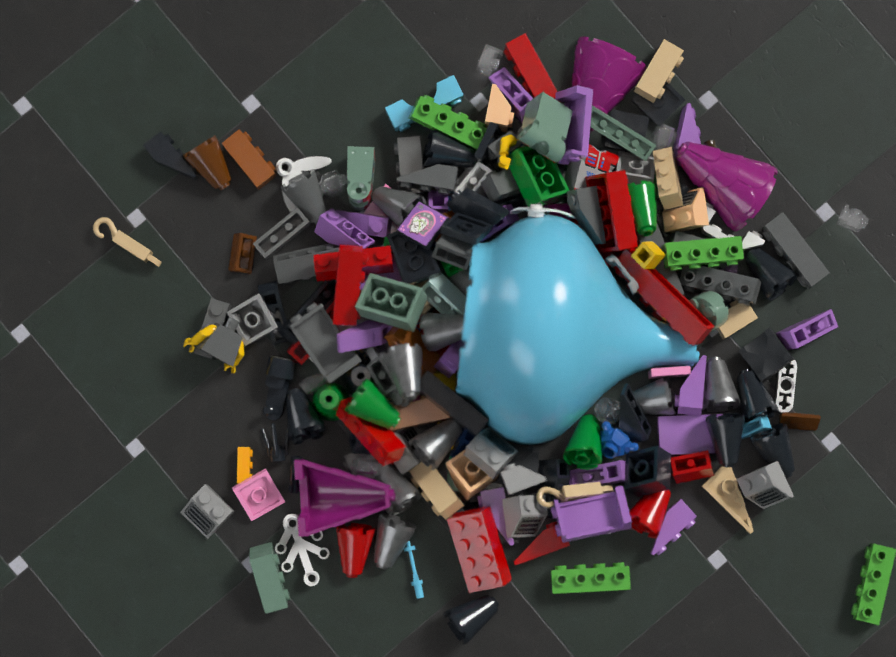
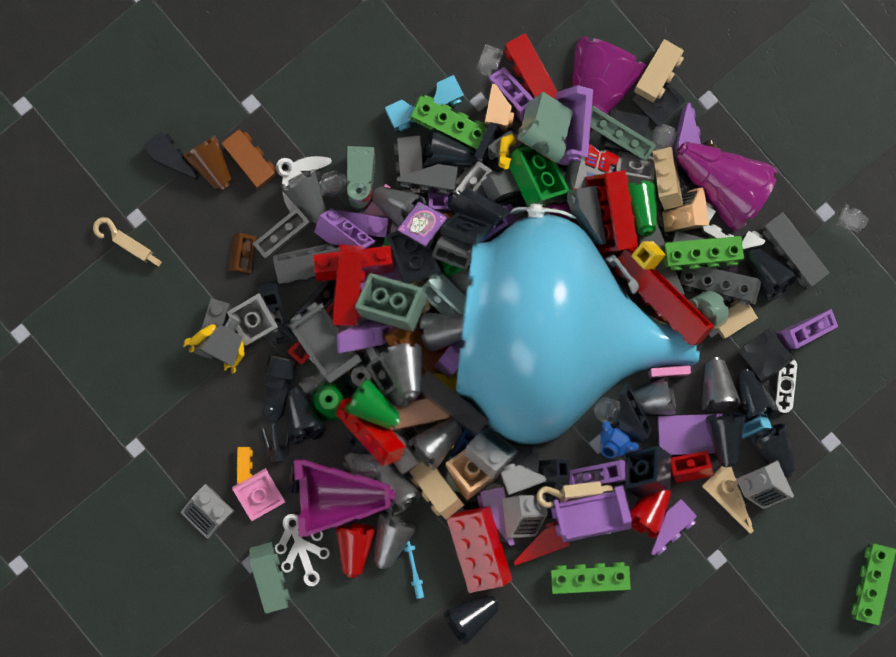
green cone [563,414,602,470] -> none
medium lavender slope [674,355,706,416] -> none
reddish brown slope [779,412,821,431] -> none

